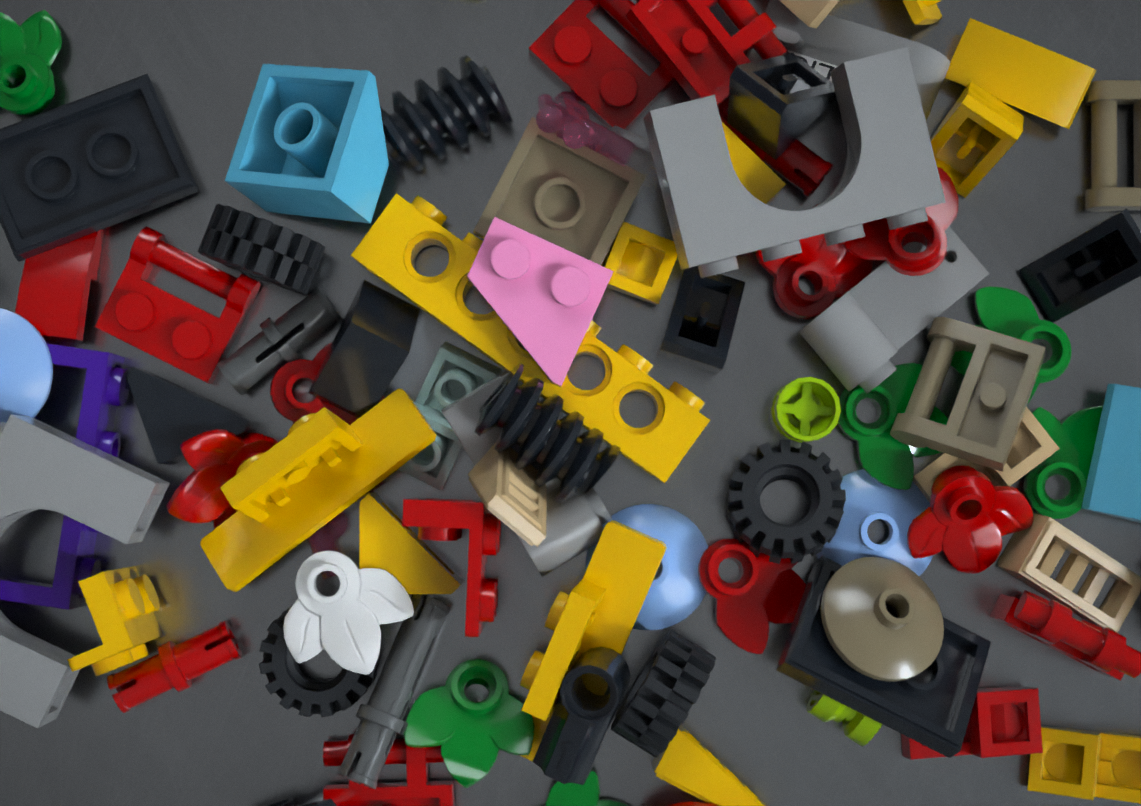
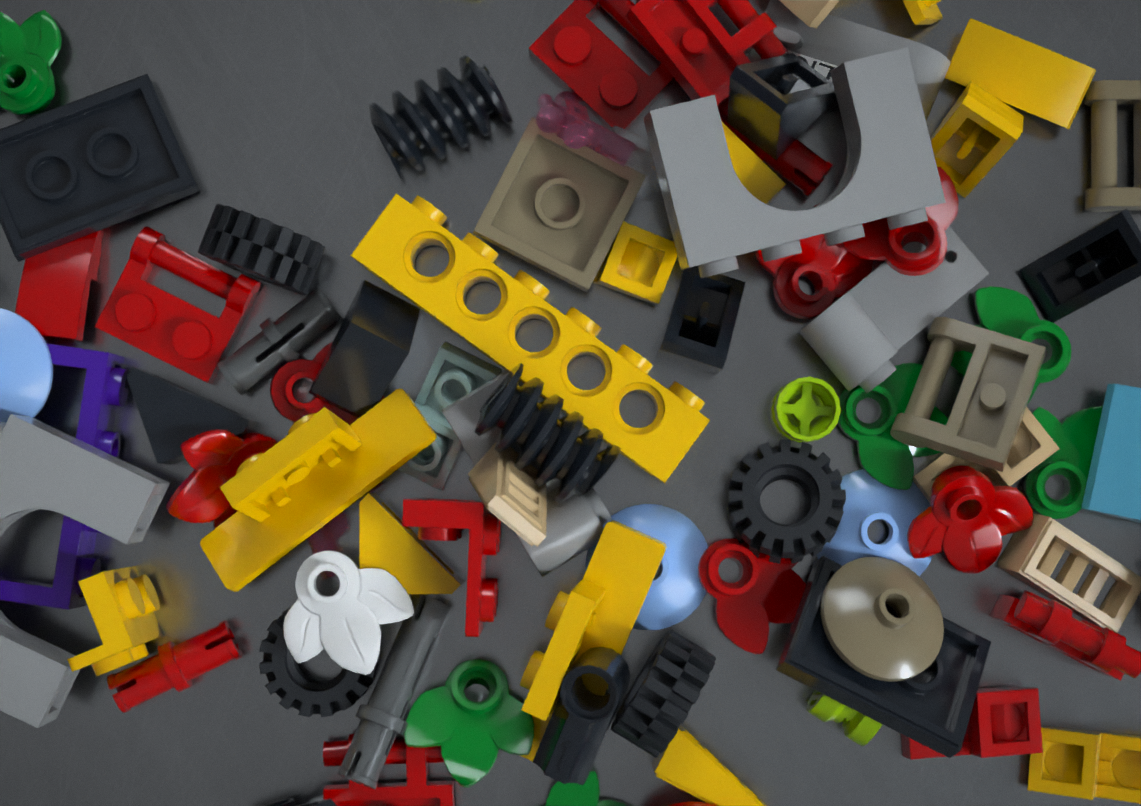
medium azure slope [225,64,389,223] -> none
bright pink wing [467,217,614,387] -> none

